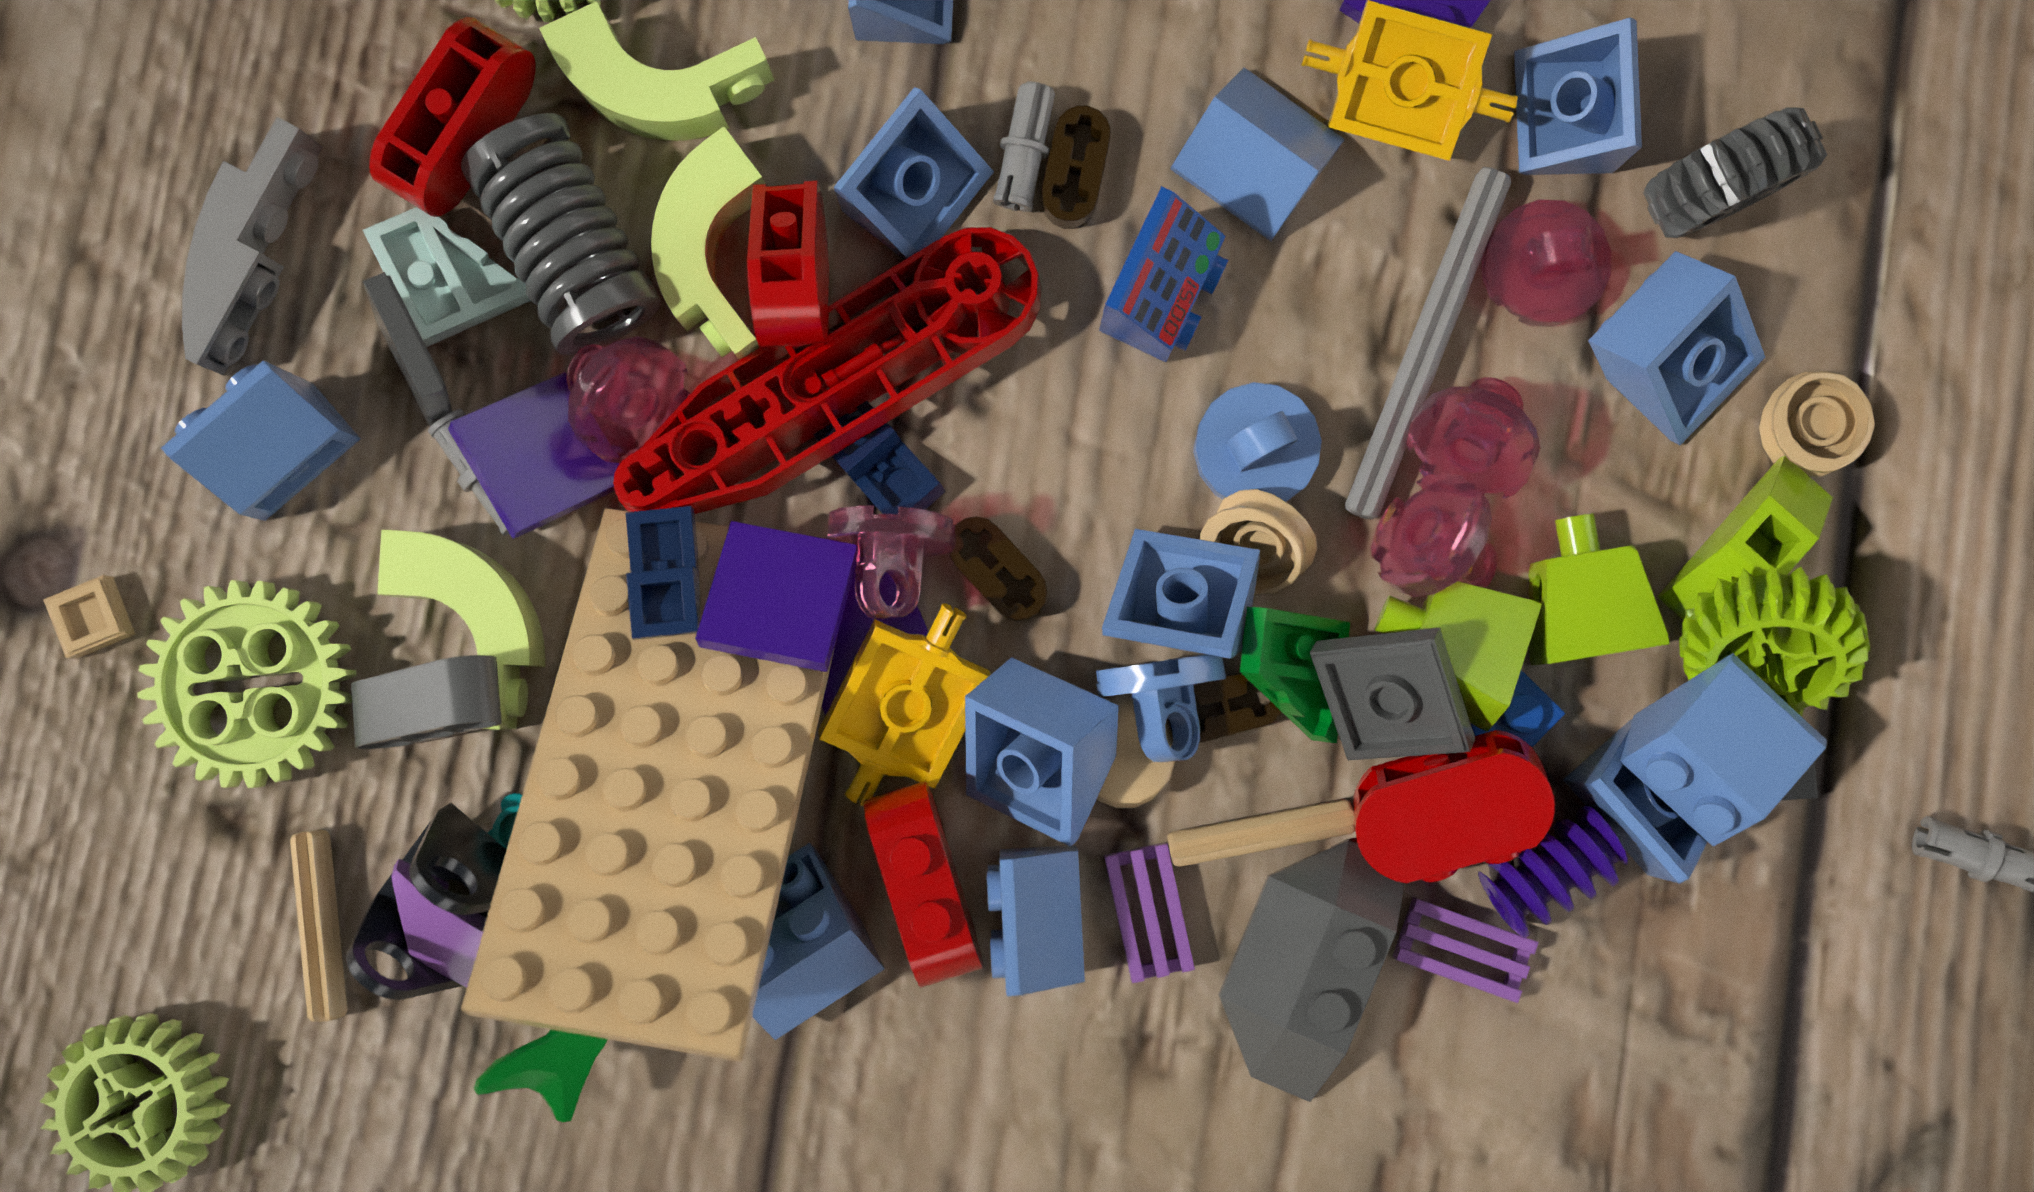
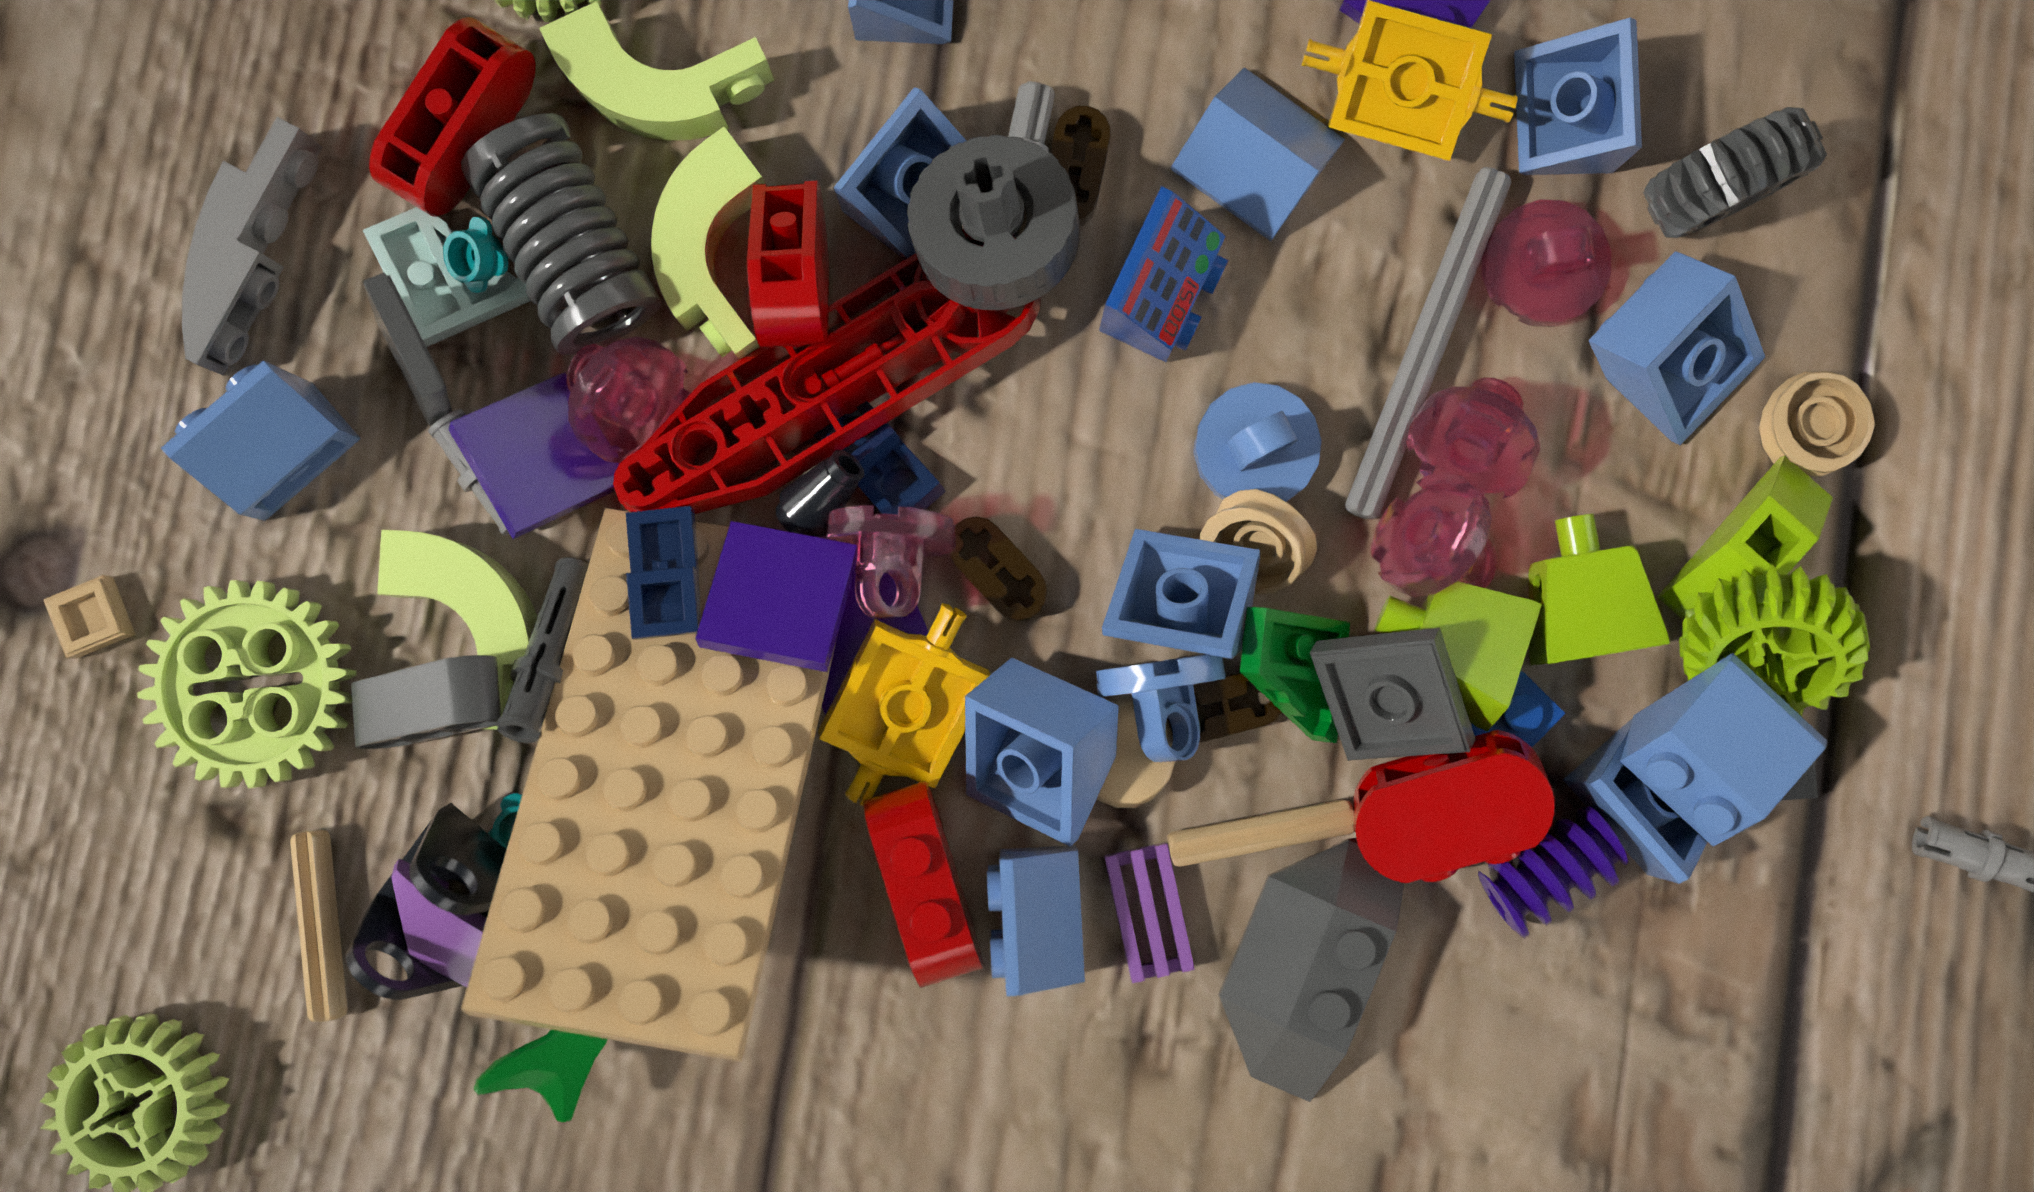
medium blue slope [752,842,885,1040] -> none
medium lavender tile [1392,897,1539,1003] -> none
none -> teal plate [443,216,508,293]
none -> dark grey pin [497,557,589,743]
none -> black cone [776,450,865,537]
none -> dark grey piece [907,135,1080,310]

